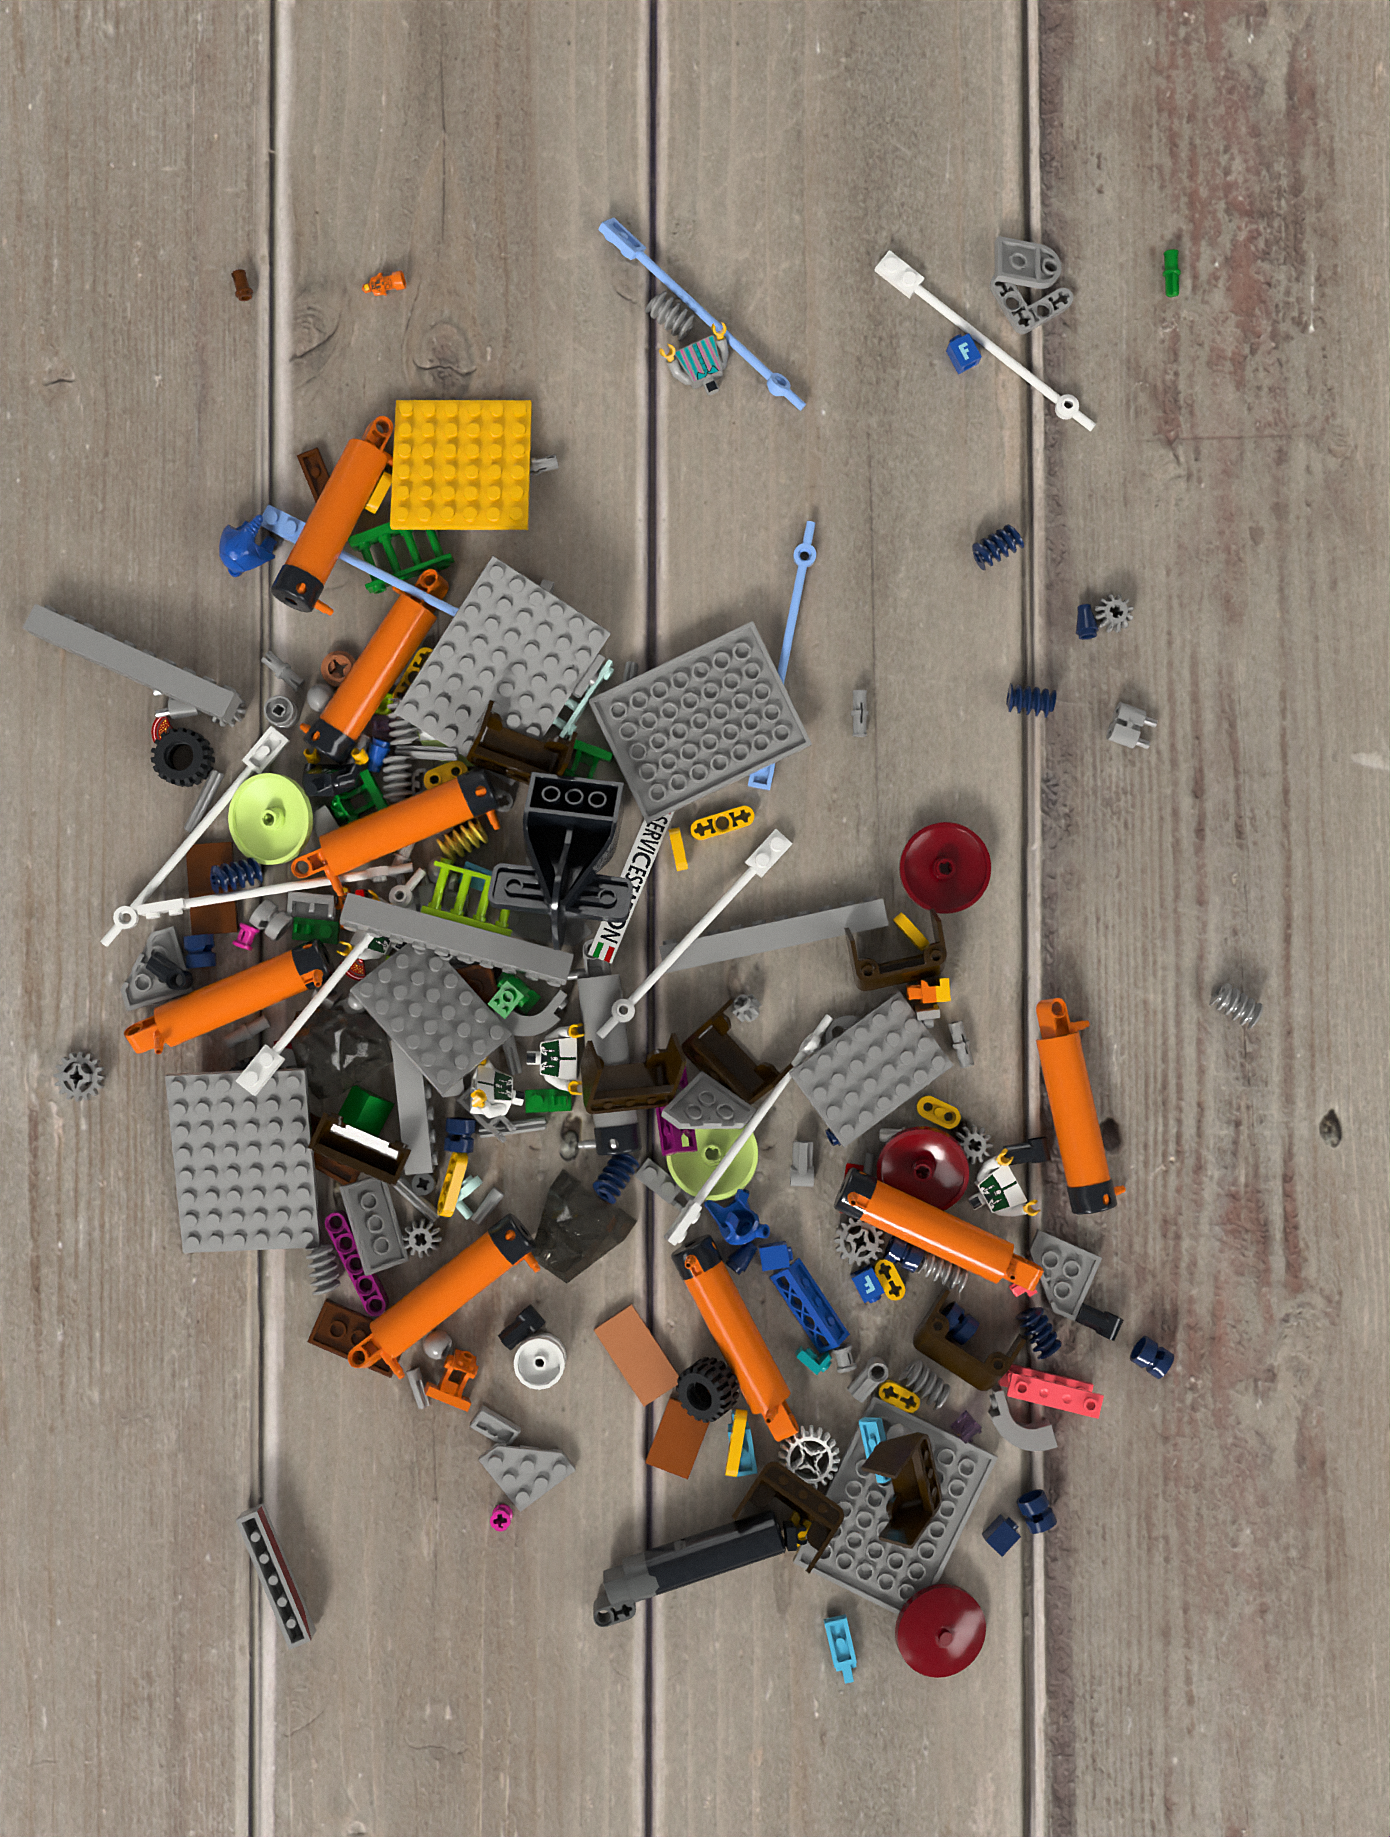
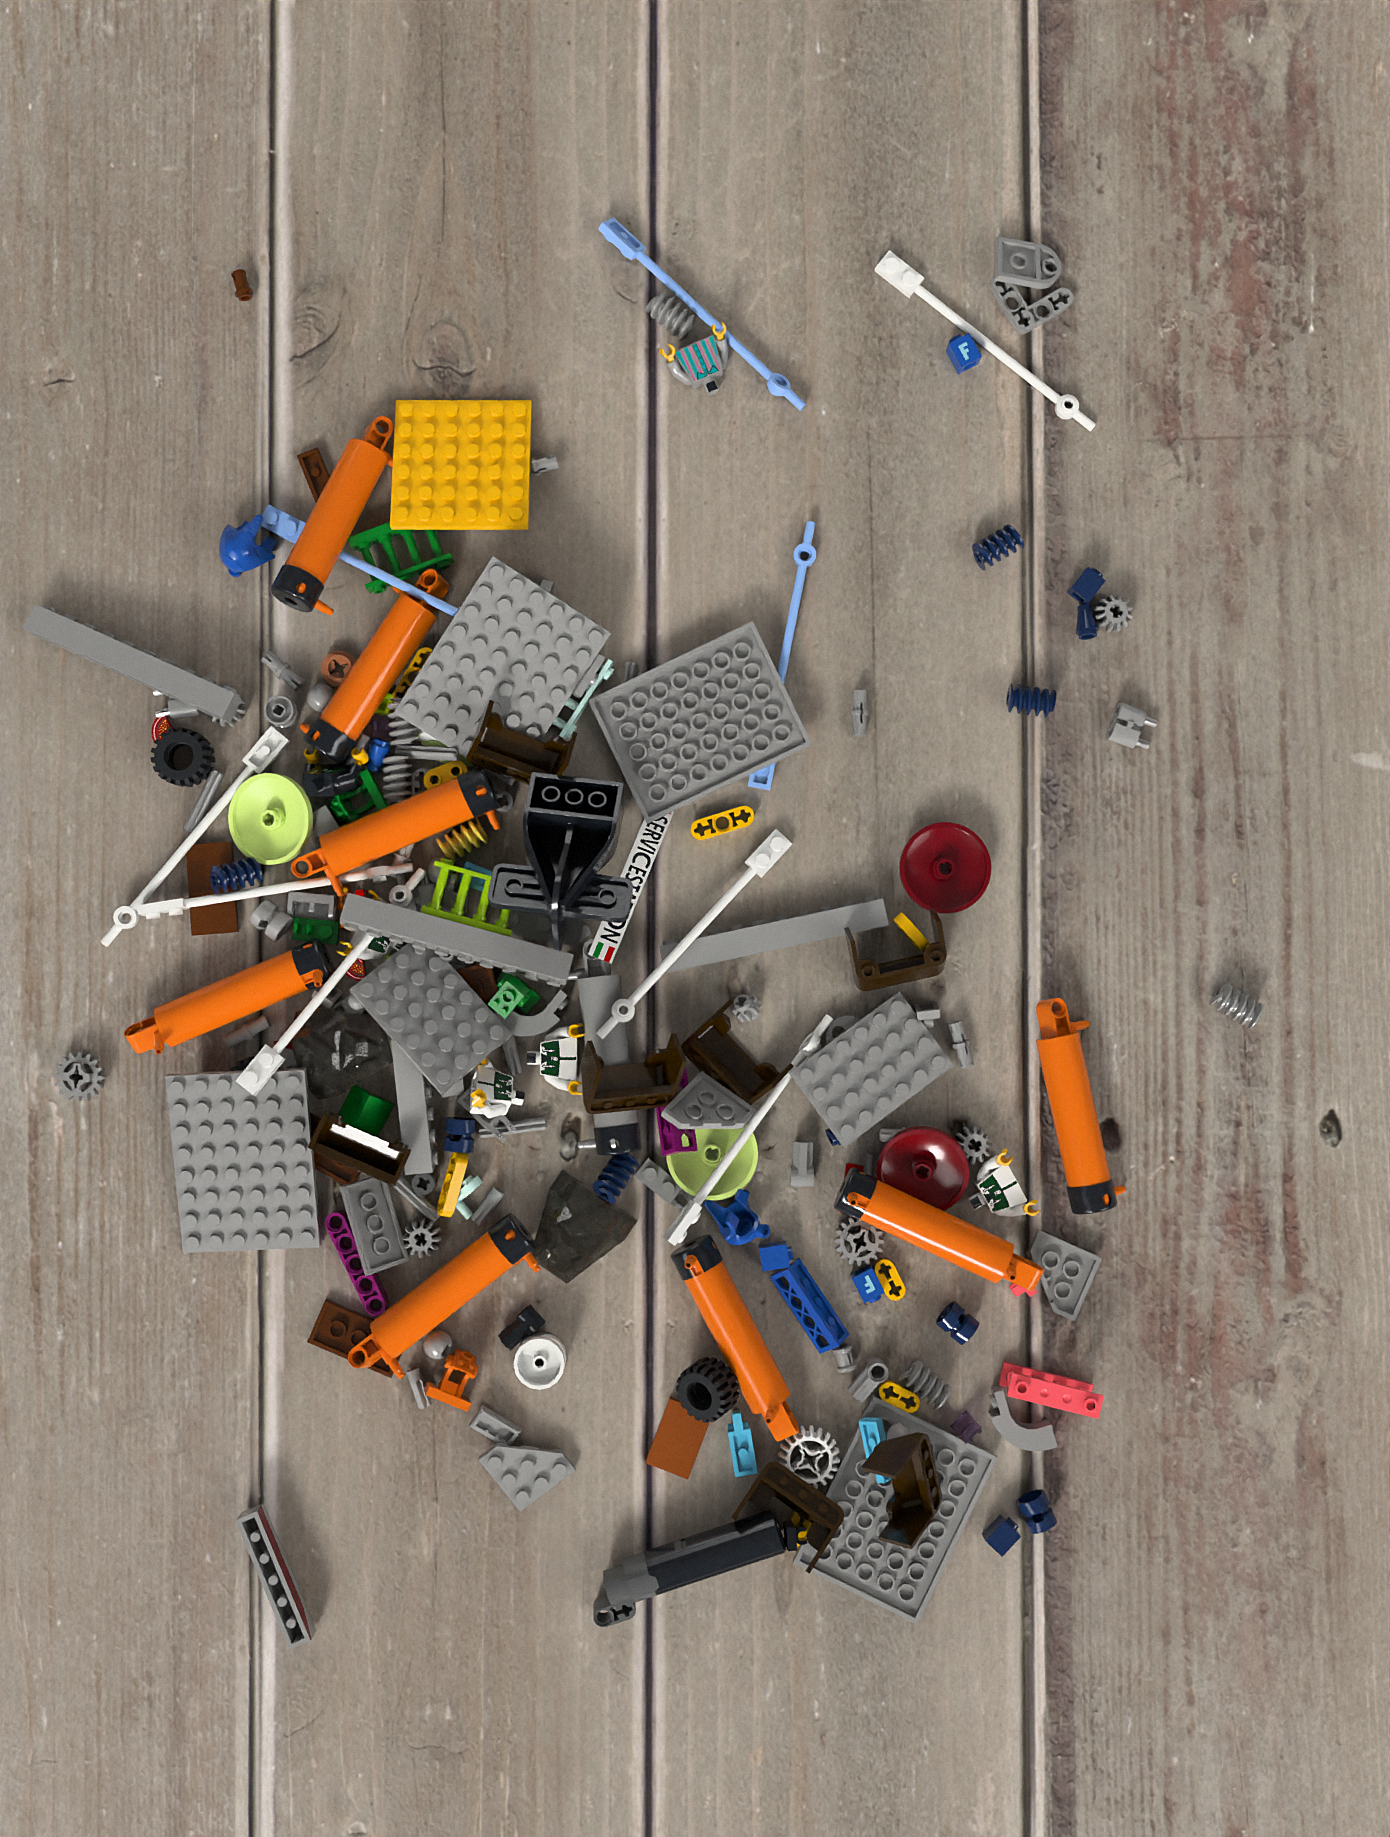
light grey plate [120,926,195,1011] -> none
black piece [145,952,193,990] -> none
dark blue wheel [183,934,217,969] -> none
dark pink bush [232,922,260,951] -> none
light grey piece [304,1244,341,1295] -> none
orange piece [362,270,406,296] -> none
yellow beam [364,471,392,514] -> none
dark pink bush [490,1504,513,1532] -> none
green plate [525,1088,572,1113] -> none
green tile [563,739,614,779] -> none
nougat tile [594,1303,680,1407] -> none
yellow beam [668,827,688,871] -> none
dark blue cone [725,1242,758,1275] -> none
yellow beam [725,1408,747,1477] -> none
teal bracket [795,1346,832,1375] -> none
medium azure hinge [824,1614,857,1684] -> none
dark blue wheel [883,1235,925,1273] -> none
dark red dish [895,1584,986,1678] -> none
orange hips [906,978,951,1003] -> none
dark brown windscreen [913,1285,1026,1391] -> none
yellow plate [916,1095,961,1129] -> none
light grey piece [917,1252,969,1293] -> none
black piece [1003,1137,1051,1166] -> none
dark blue piece [1015,1307,1062,1359] -> none
black piece [1075,1303,1124,1341] -> none
dark blue wheel [1130,1336,1174,1379] -> none
green axle [1162,249,1181,298] -> none
none -> dark blue brick [1067,567,1106,605]

